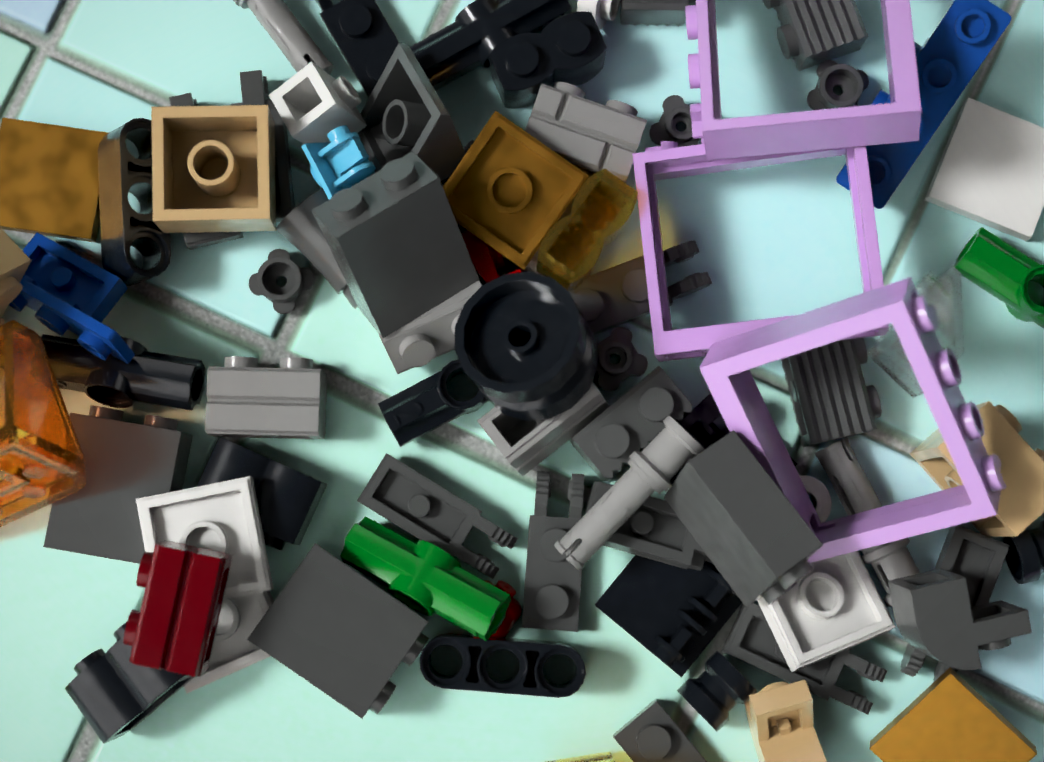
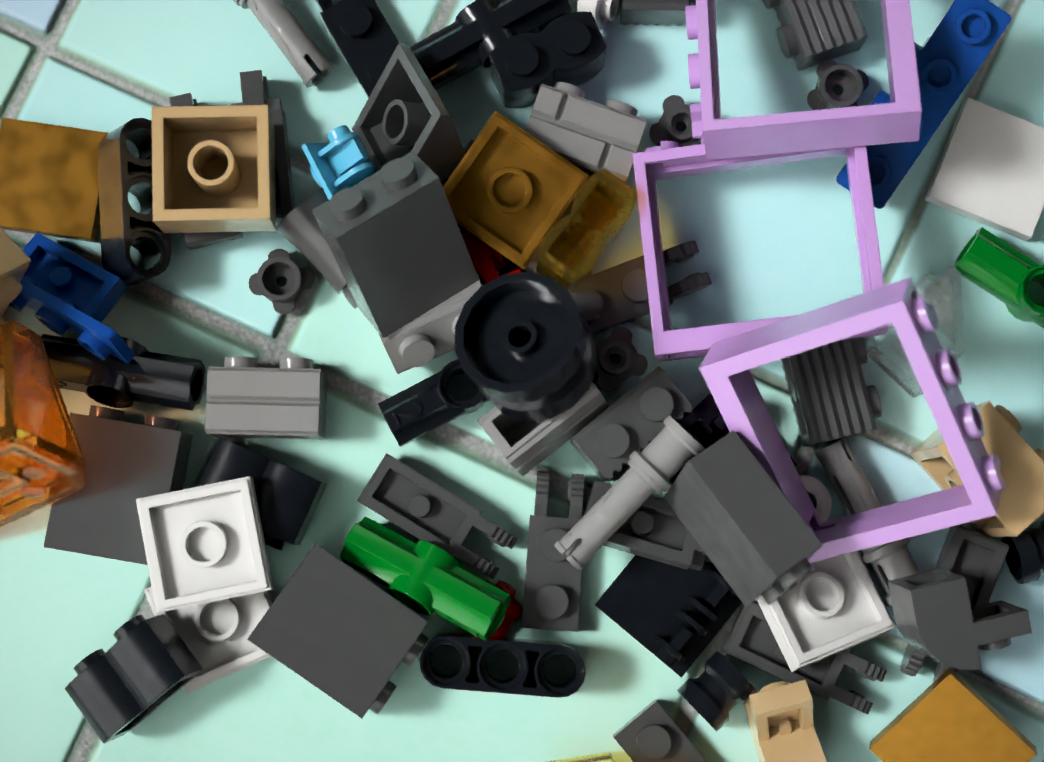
dark red brick [123,541,233,677] -> none
white brick [269,61,367,144] -> none

